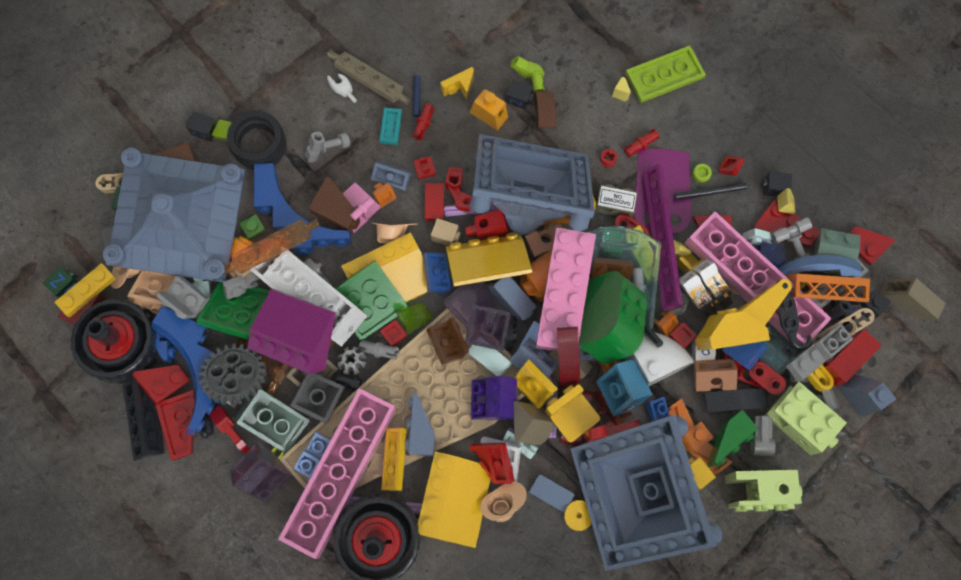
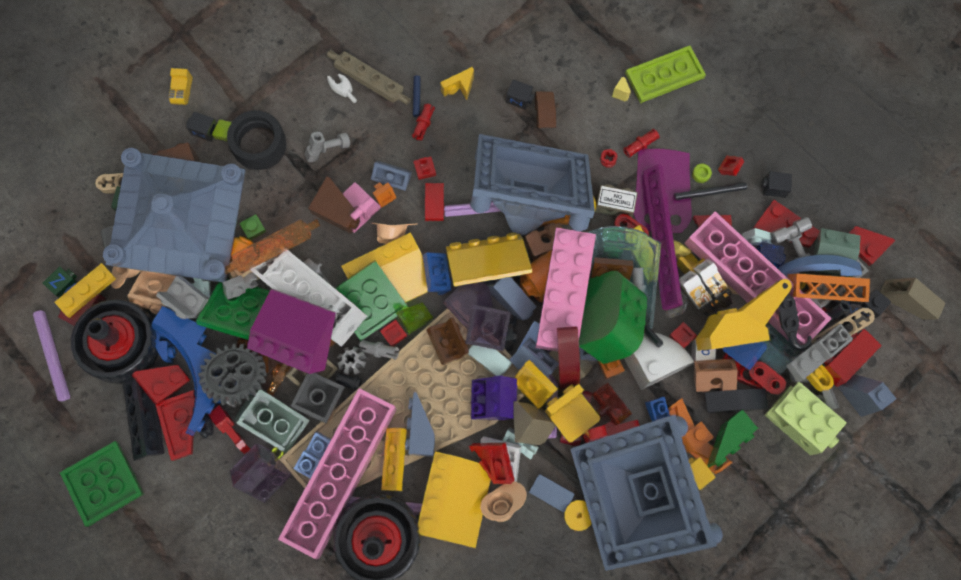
blue arch [254,163,352,256] -> none
teal plate [379,108,402,145] -> none
tan brick [431,218,461,246] -> none
red piece [445,167,471,212] -> none
red torso [465,210,510,241] -> none
light orange torso [470,89,508,131] -> none
lime arm [510,56,545,93] -> none
dark azure brick [596,359,652,417] -> none
orange tile [654,311,679,337] -> none
yellowish green torso [725,470,802,512] -> none
light grey piece [750,416,776,457] -> none
light yellow slope [777,188,795,214] -> none
none -> lavender axle [33,310,70,402]
none -> green plate [60,441,144,527]
none -> yellow leg [169,68,193,105]

